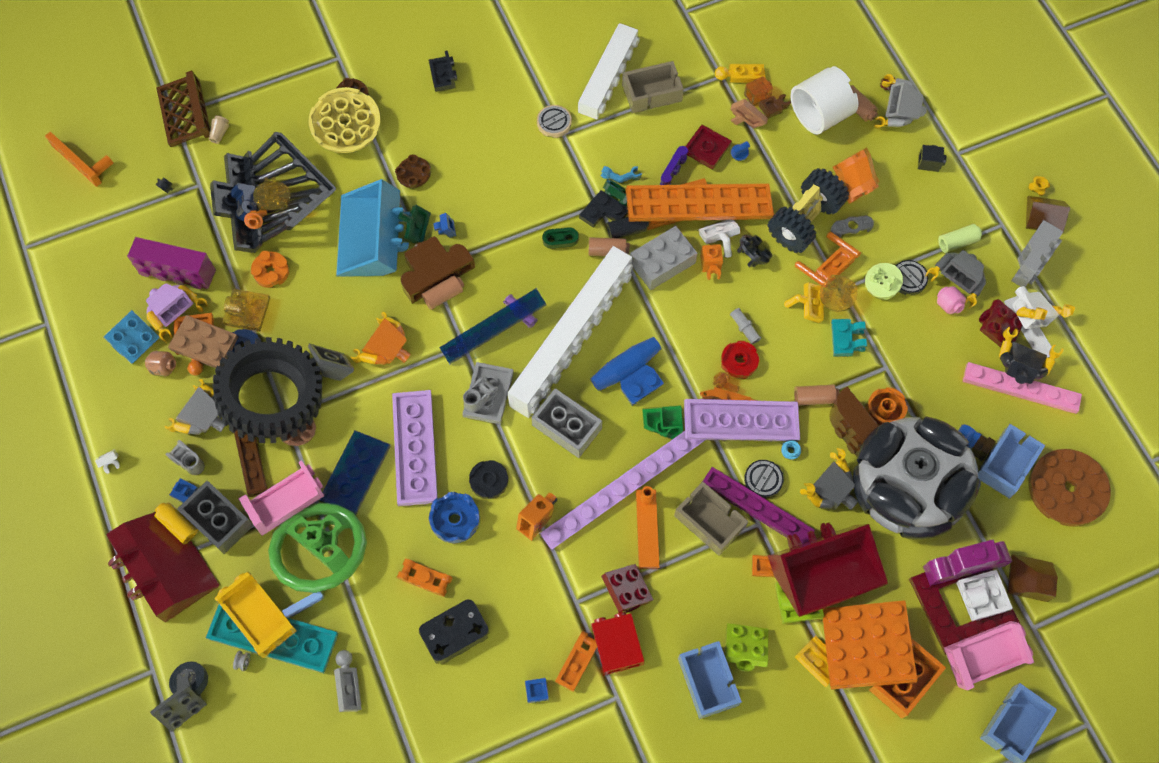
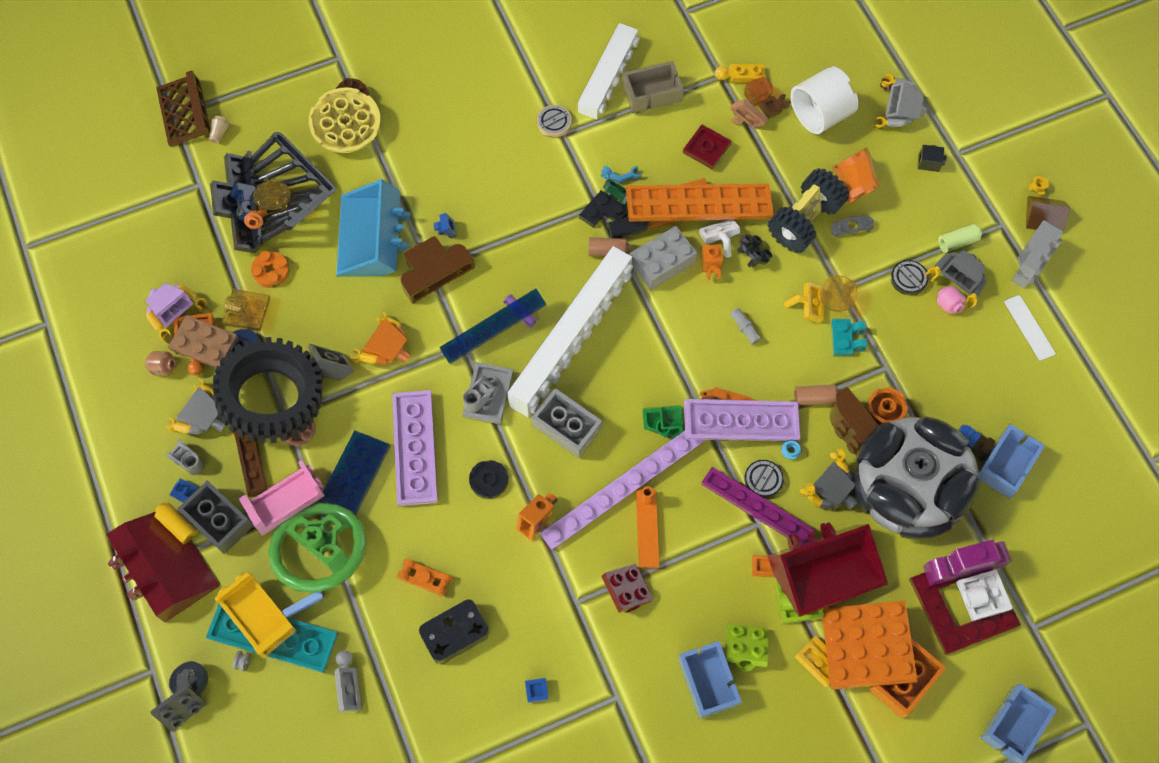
orange piece [45,132,114,187] -> none
white tile [95,449,120,474] -> none
dark azure plate [103,310,160,364] -> none
magenta brick [127,237,216,289] -> none
black plate [155,177,173,193] -> none
reddish brown dish [395,154,431,188] -> none
dark green plate [398,204,431,244] -> none
nougat brick [421,276,464,310] -> none
black bracket [428,50,458,92] -> none
blue plate [429,492,480,543] -> none
dark green plate [542,227,579,249] -> none
orange plate [555,631,597,693] -> none
blue plate [590,337,664,406] -> none
red panel [591,612,645,676] -> none
dark purple plate [660,146,688,185] -> none
dark tan piece [674,481,748,556] -> none
clear orange plate [713,372,740,393] -> none
red plate [721,341,760,379] -> none
blue plate [731,141,750,161] -> none
orange plate [795,232,861,288] -> none
nougat brick [850,85,878,122] -> none
yellowish green plate [865,263,903,300] -> none
bright pink panel [944,621,1034,690] -> none
bright pink plate [962,362,1082,414] -> none
dark red plate [979,299,1023,348] -> none
black torso [999,327,1063,384] -> none
reddish brown slope [1007,554,1058,602] -> none
white torso [1012,286,1075,329] -> none
dark orange plate [1029,449,1111,527] -> none

